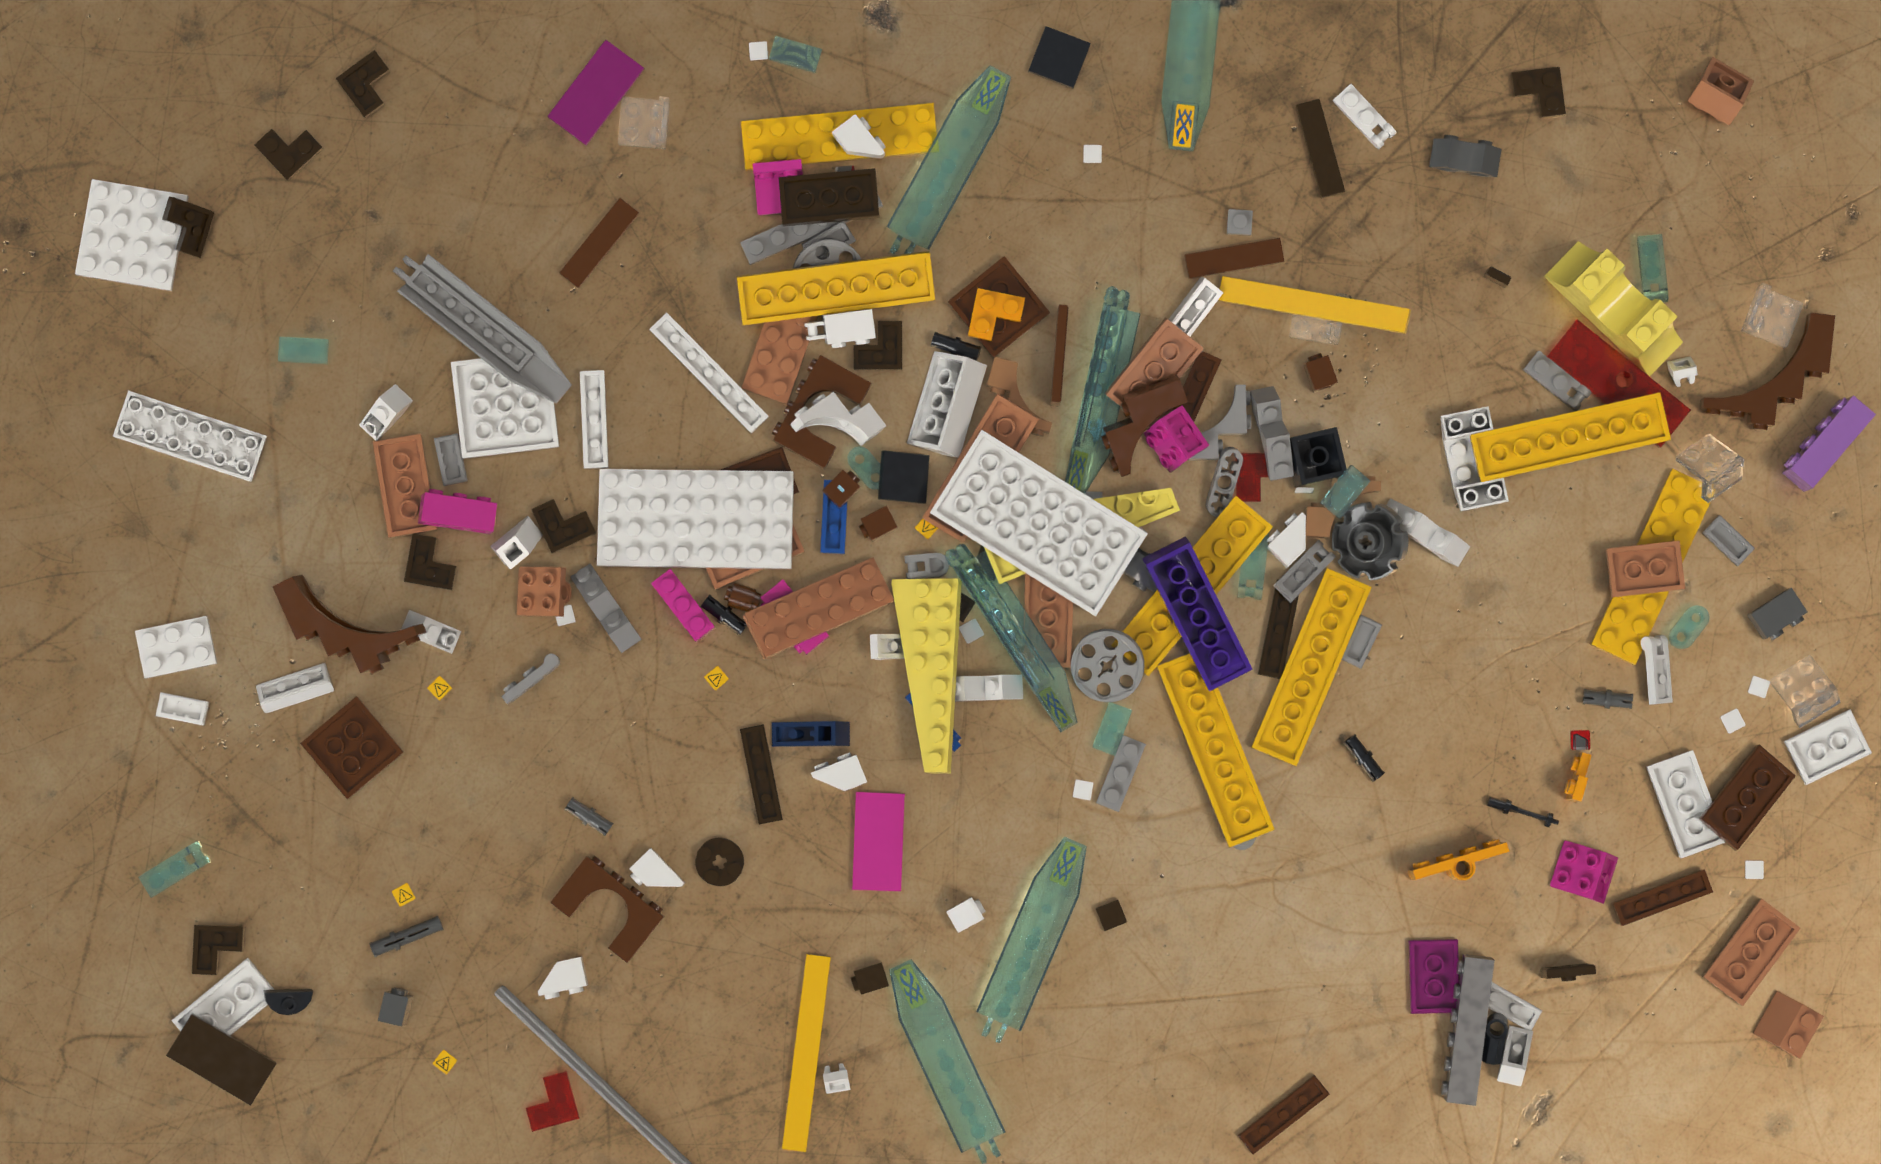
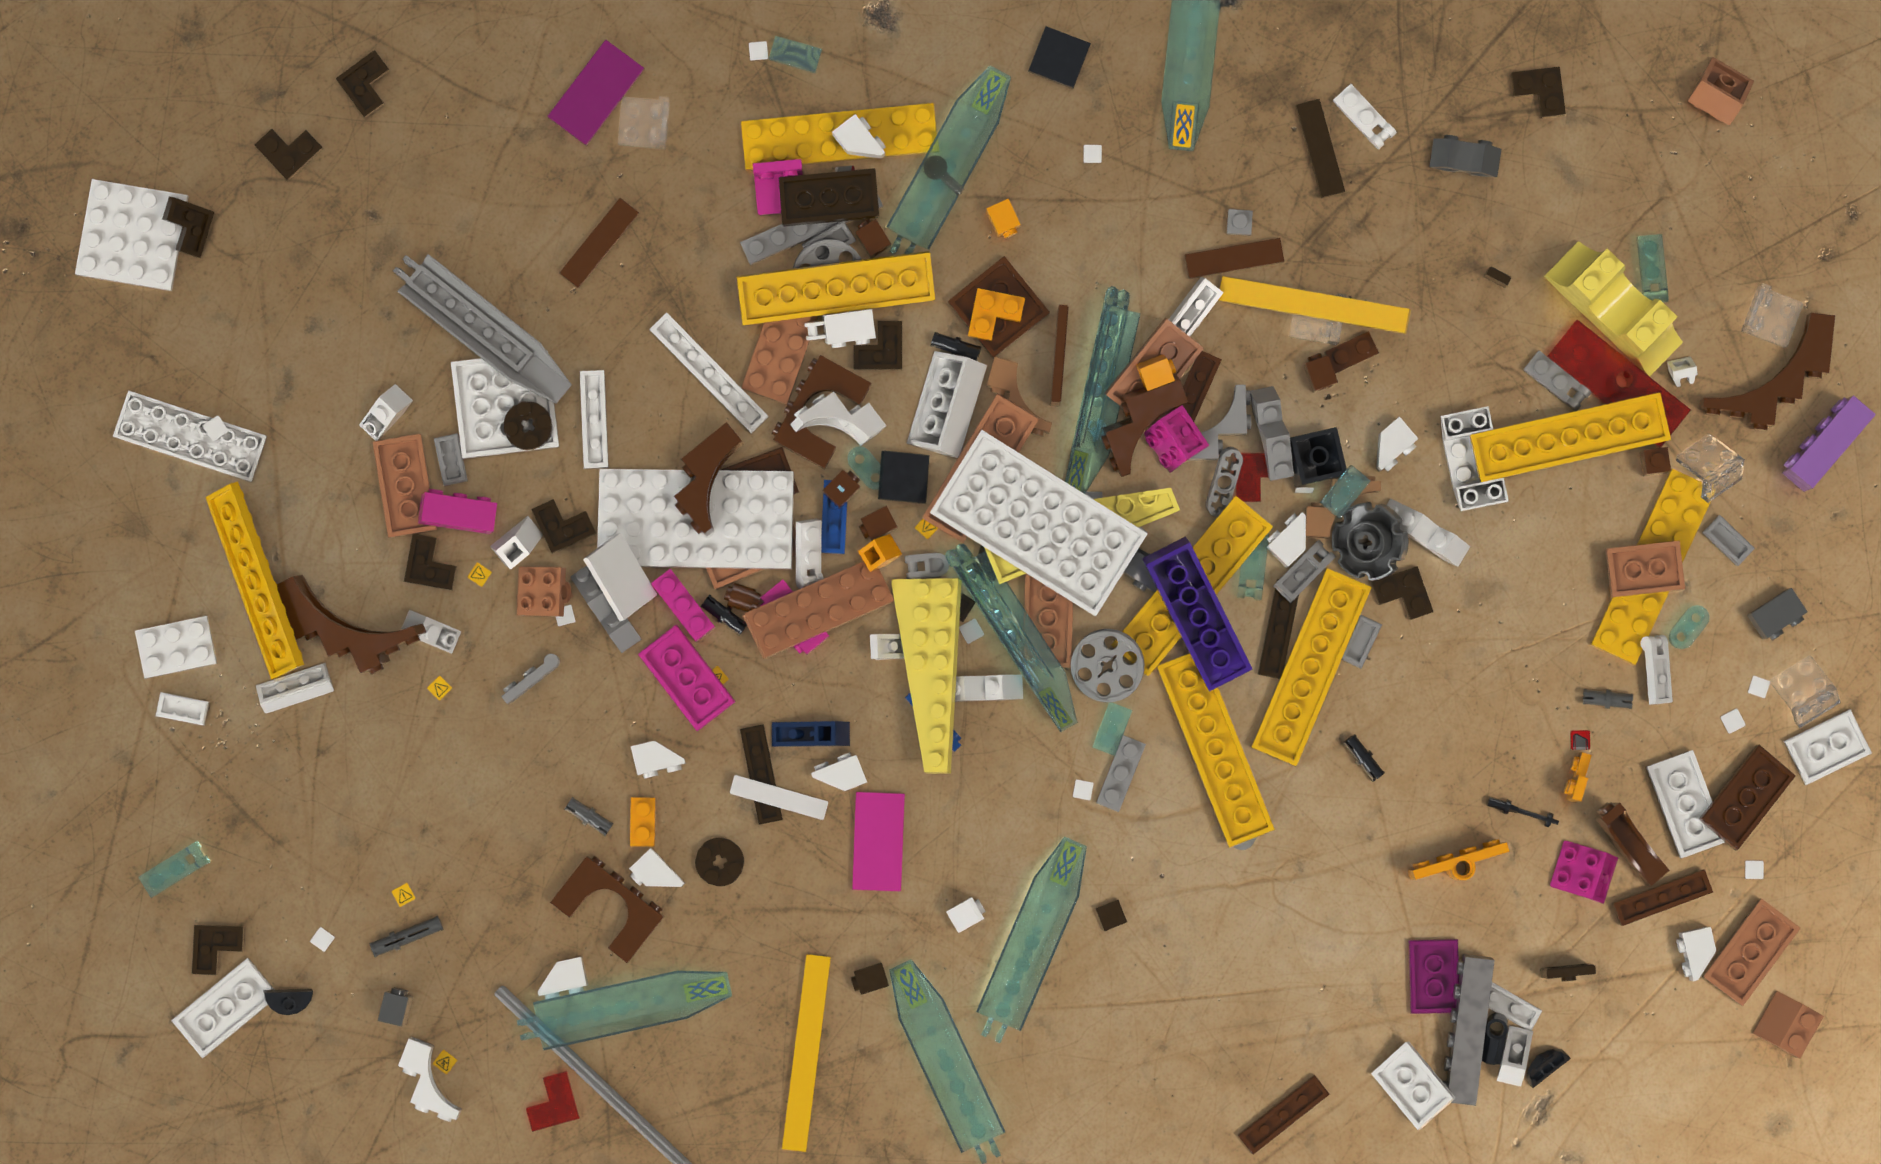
dark brown tile [166,1013,276,1106] -> none
clear light blue plate [278,337,329,364] -> none
reddish brown plate [300,696,404,800] -> none
white tile [823,1063,851,1094] -> none
none -> white sticker [203,416,228,441]
none -> yellow plate [205,481,304,680]
none -> white sticker [310,927,335,952]
none -> white arch [398,1036,462,1122]
none -> yellow sticker [467,562,492,587]
none -> dark brown plate [504,401,553,450]
none -> clear light blue hinge [517,971,732,1051]
none -> white tile [583,533,657,621]
none -> light orange plate [630,797,656,847]
none -> white slope [631,741,686,779]
none -> dark pink tile [638,624,736,731]
none -> reddish brown arch [674,422,744,536]
none -> white sticker [730,775,828,820]
none -> white plate [796,518,824,589]
none -> reddish brown brick [855,219,891,259]
none -> light orange brick [858,534,902,572]
none -> clear smoke plate [923,155,965,196]
none -> light orange brick [986,198,1021,239]
none -> light orange brick [1136,354,1176,391]
none -> reddish brown plate [1324,331,1379,374]
none -> dark brown plate [1371,566,1434,620]
none -> white plate [1371,1041,1456,1130]
none -> white slope [1376,417,1418,472]
none -> black plate [1527,1048,1571,1088]
none -> reddish brown arch [1594,802,1670,886]
none -> reddish brown brick [1639,447,1671,476]
none -> white slope [1676,927,1716,981]

